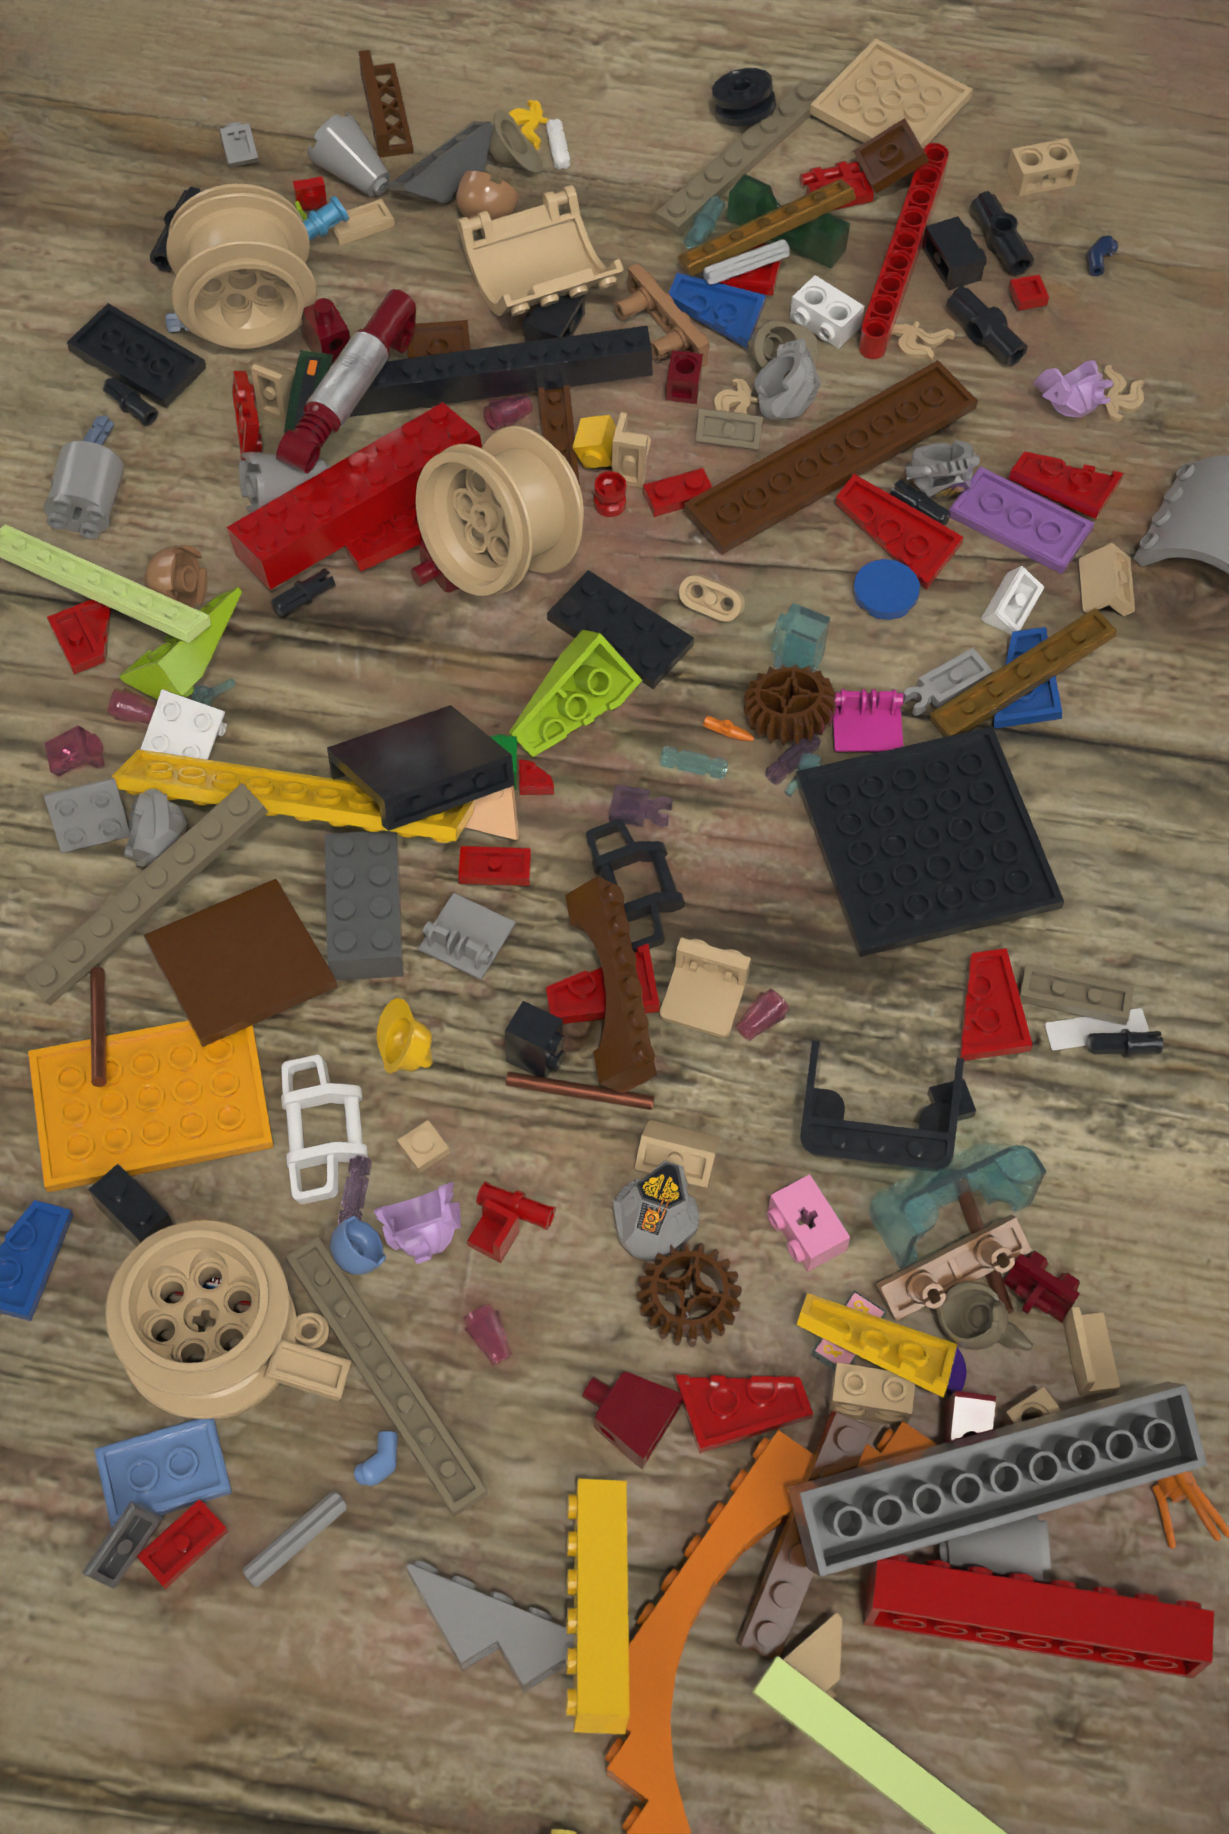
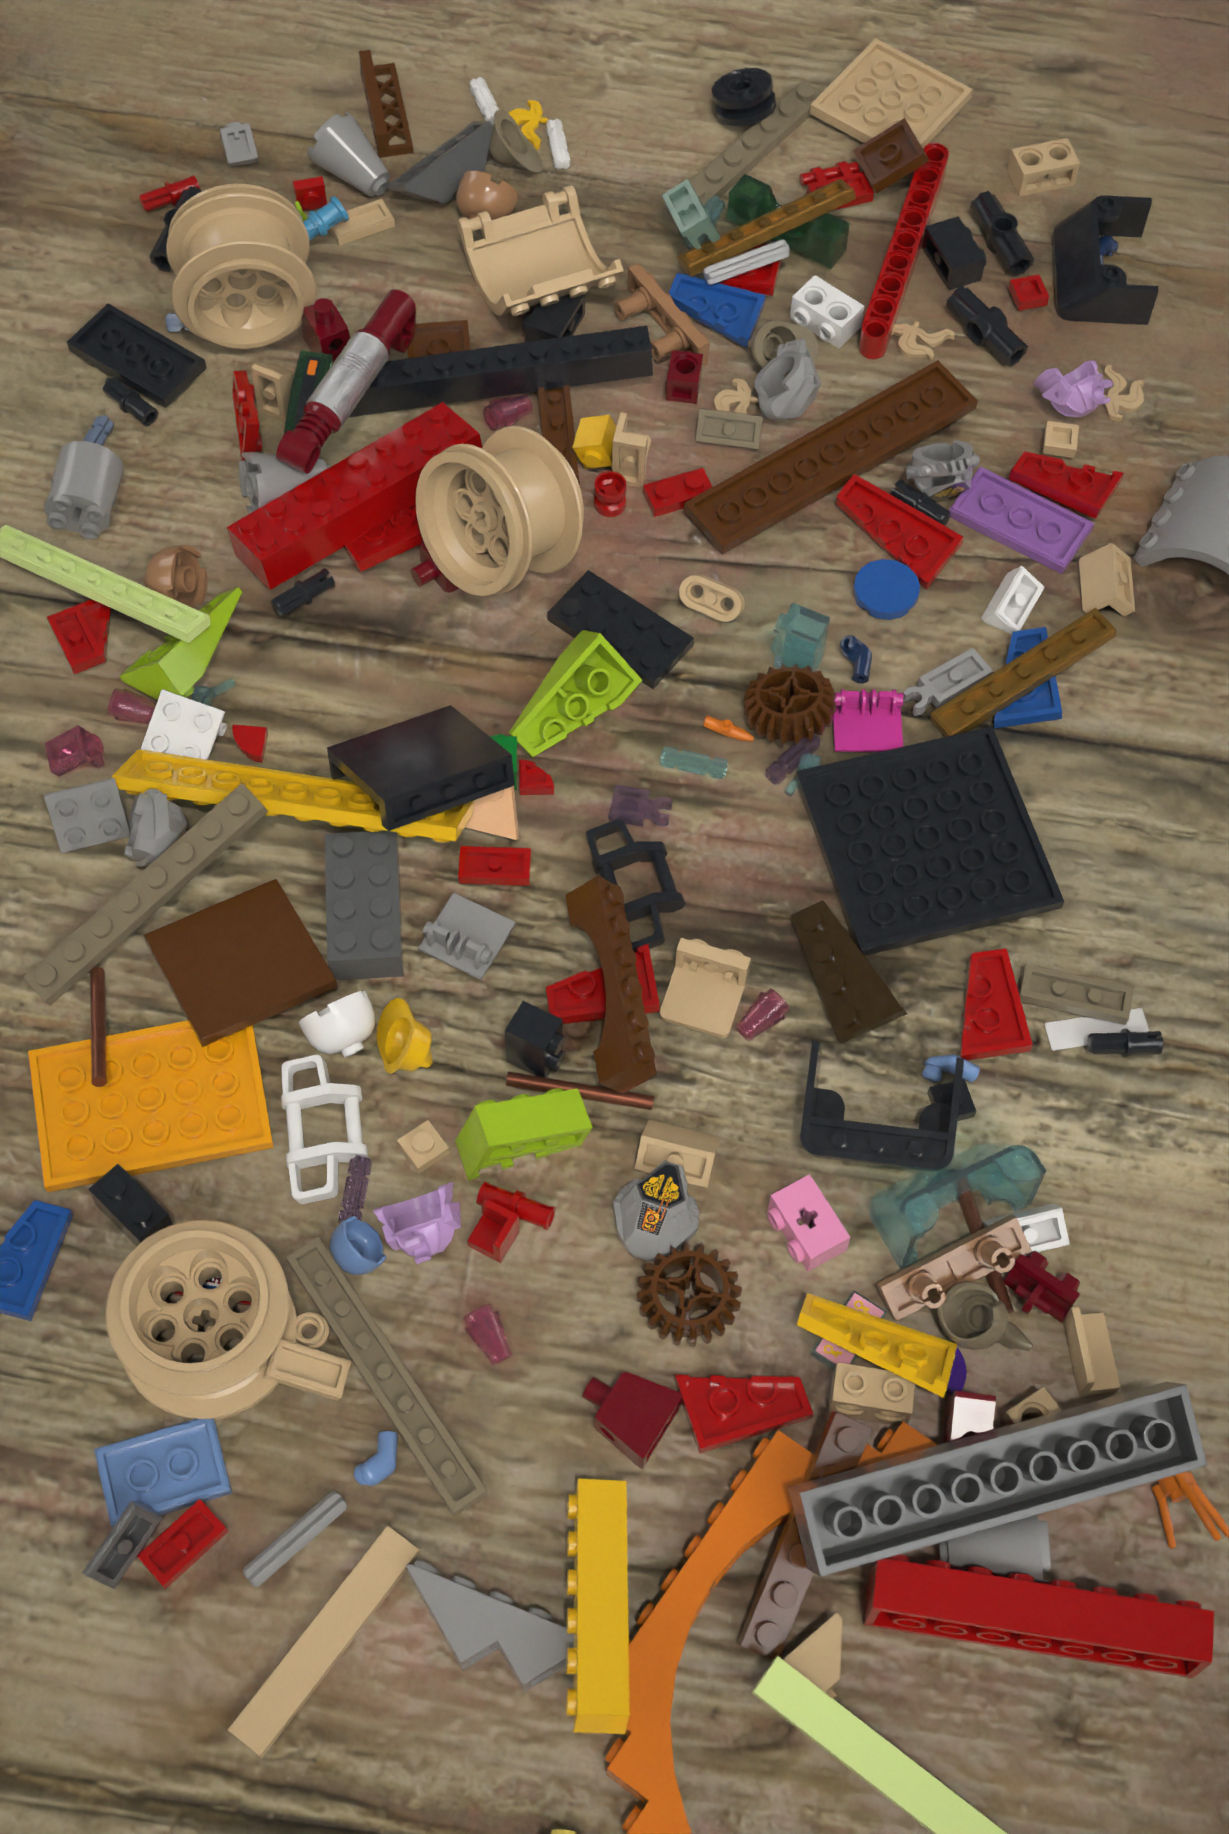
none -> red axle [139,175,201,211]
none -> tan tile [228,1525,420,1759]
none -> red tile [232,724,268,763]
none -> white cylinder [298,991,375,1058]
none -> lime wedge [455,1088,593,1181]
none -> white axle [470,77,500,125]
none -> sand green hinge [662,179,721,249]
none -> dark brown wing [791,900,908,1044]
none -> dark blue arm [840,635,872,684]
none -> medium blue arm [922,1054,980,1083]
none -> white slope [983,1204,1069,1256]
none -> tan plate [1042,421,1079,458]
none -> black windscreen [1052,196,1159,325]

